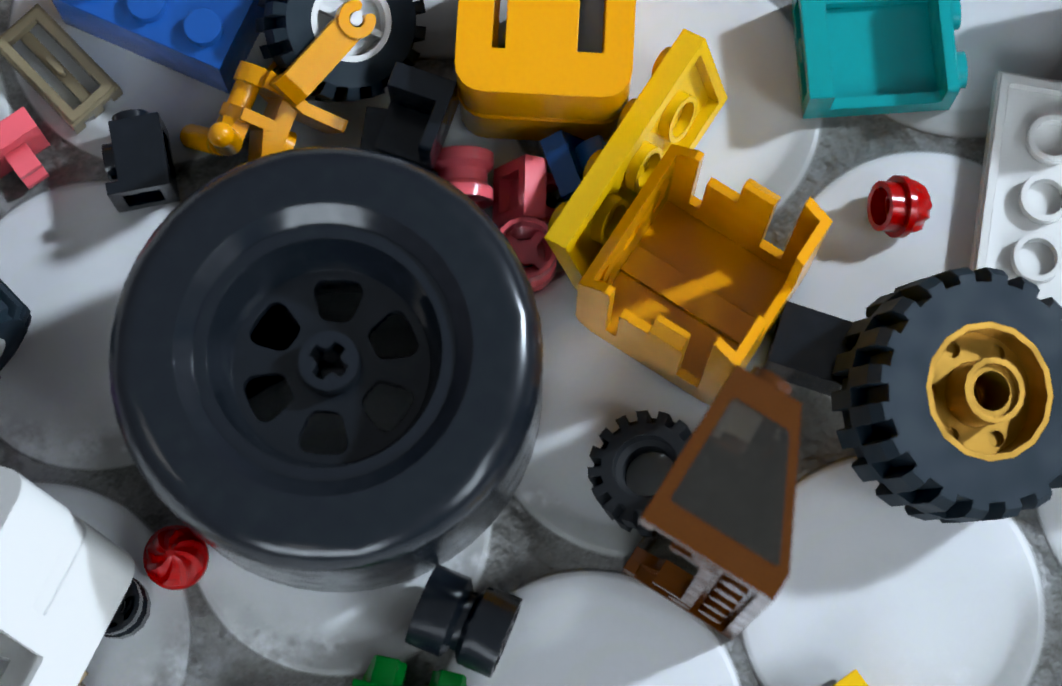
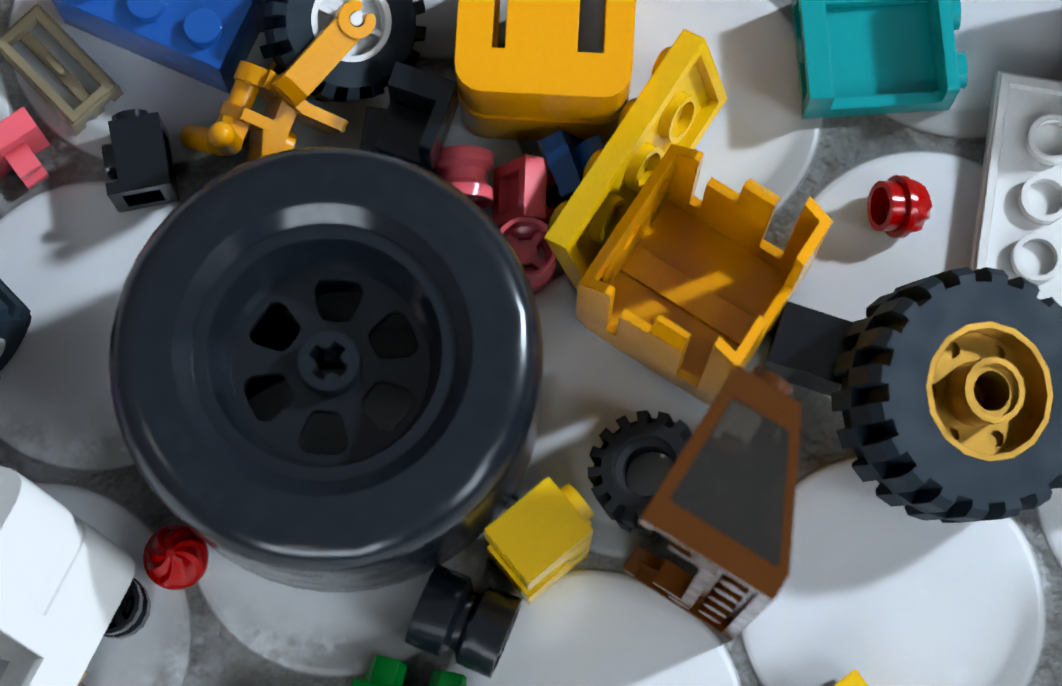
none -> yellow arch [484,476,594,604]

